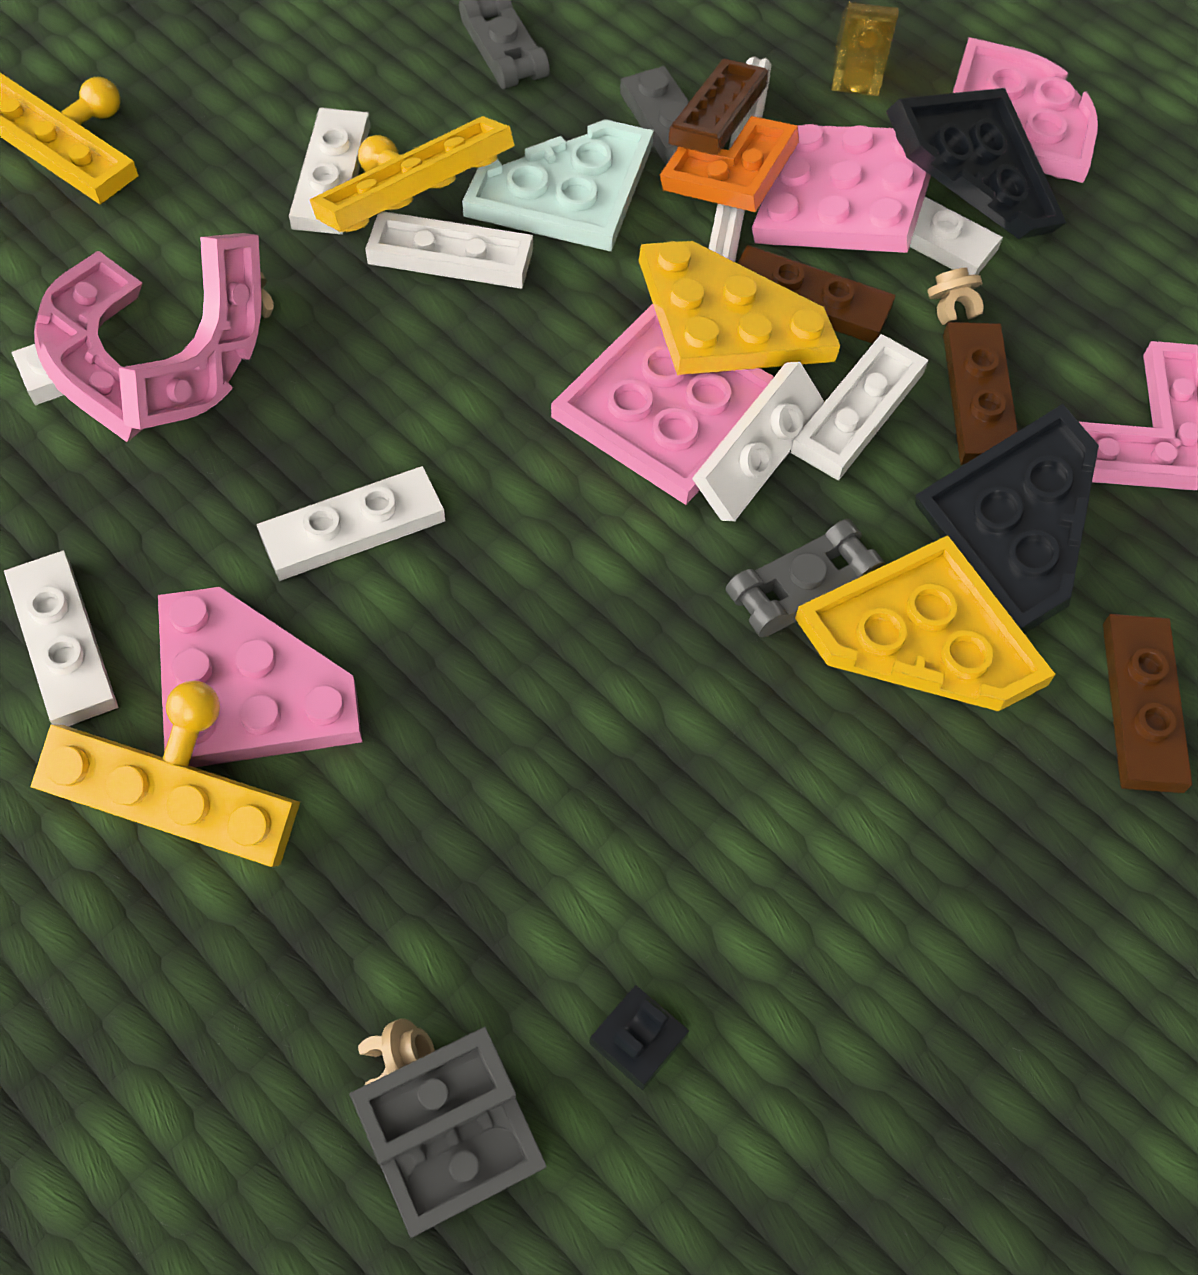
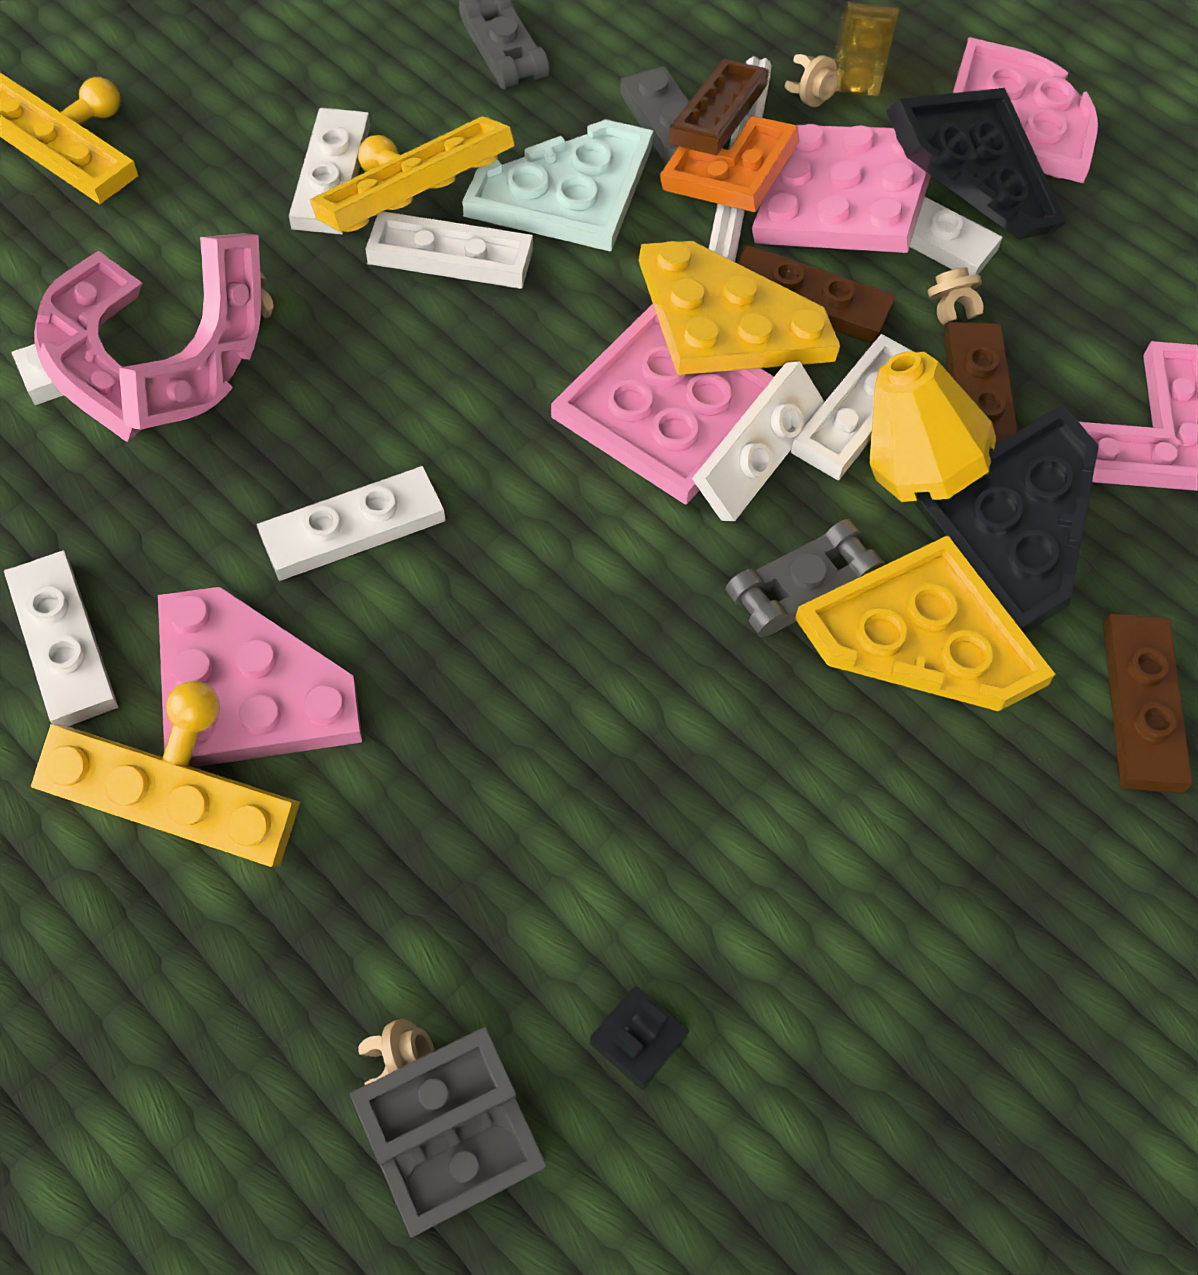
none -> tan plate [785,54,838,107]
none -> yellow cone [870,351,997,502]

